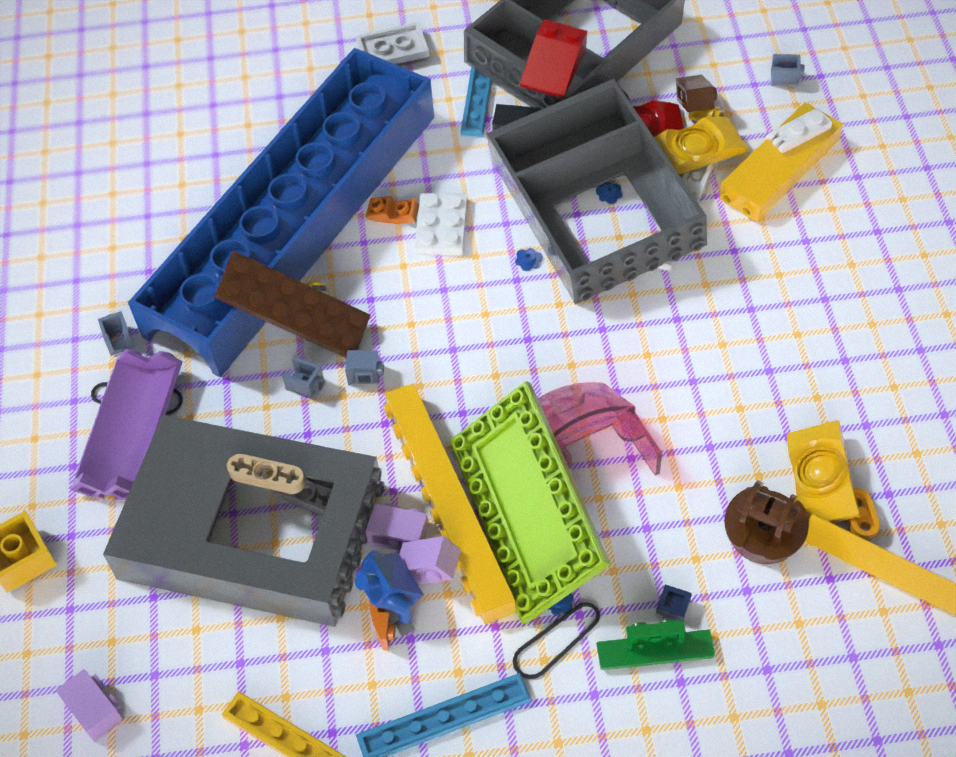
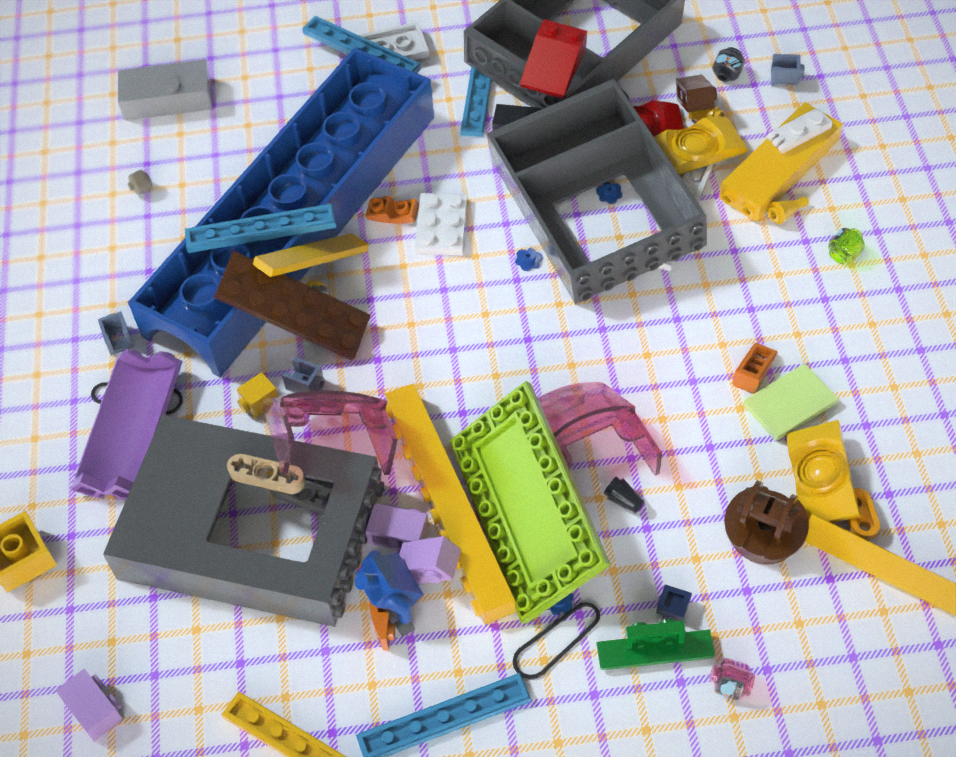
sand blue window [345,350,384,386] -> none
none -> light grey brick [117,59,212,121]
none -> dark tan piece [127,169,152,195]
none -> dark azure tile [185,204,336,253]
none -> yellow brick [236,372,280,419]
none -> yellow tile [253,233,369,277]
none -> clear pink windscreen [263,390,398,475]
none -> dark azure tile [302,16,421,73]
none -> black cone [604,476,645,514]
none -> clear pink head [709,658,755,700]
none -> head [712,47,745,82]
none -> orange slope [732,343,778,394]
none -> yellowish green tile [743,363,839,442]
none -> yellow cone [768,196,809,225]
none -> clear neon green head [828,227,865,264]

